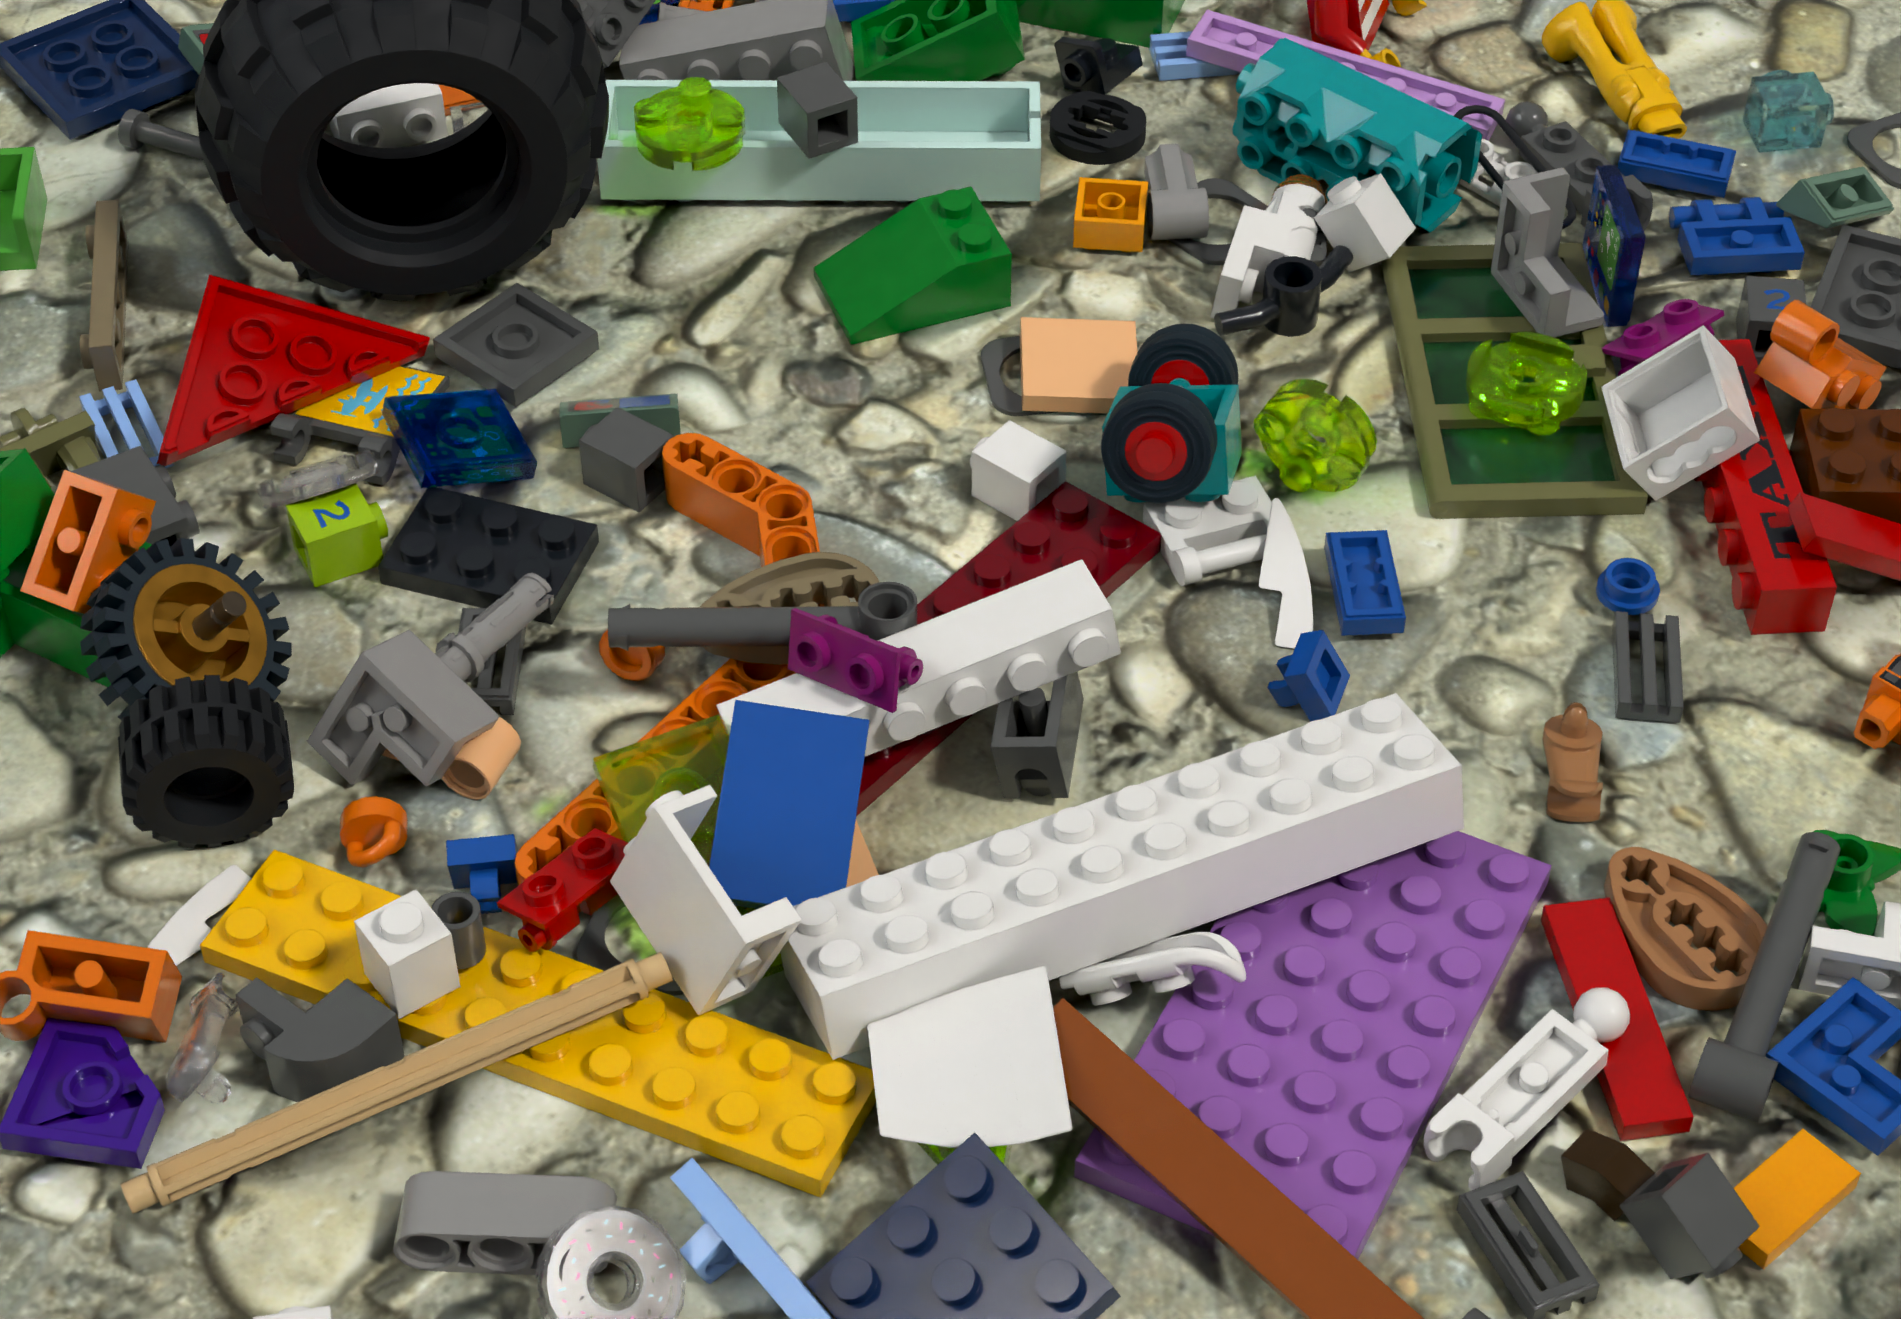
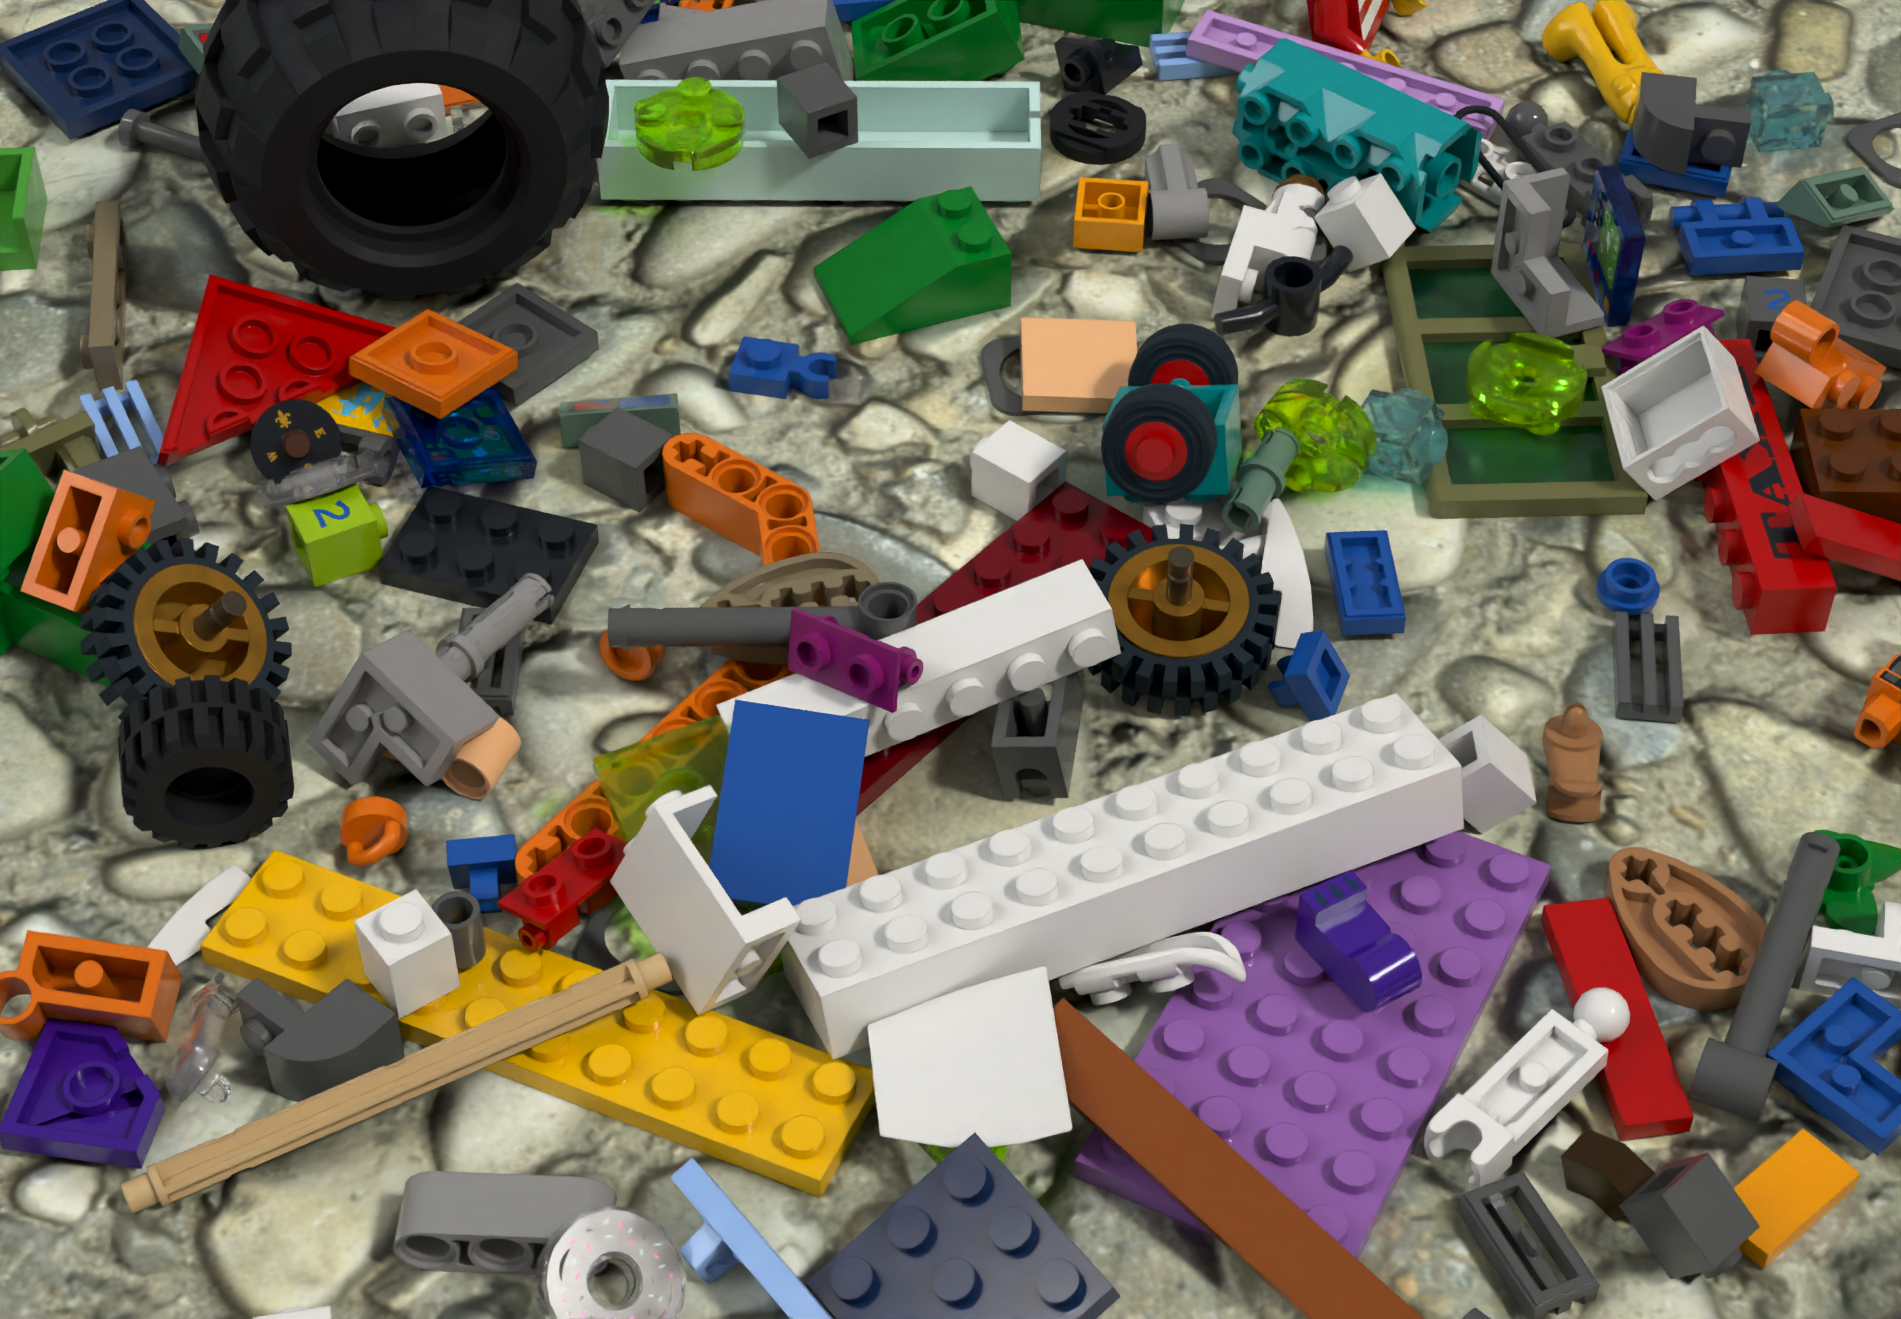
none -> piece [250,399,342,489]
none -> orange tile [349,309,518,419]
none -> blue plate [729,336,837,399]
none -> wheel [1087,524,1278,716]
none -> sand green pin [1221,427,1301,533]
none -> dark purple leg [1295,870,1422,1012]
none -> clear light blue brick [1345,388,1448,485]
none -> white brick [1438,715,1537,834]
none -> dark grey brick [1632,72,1751,175]

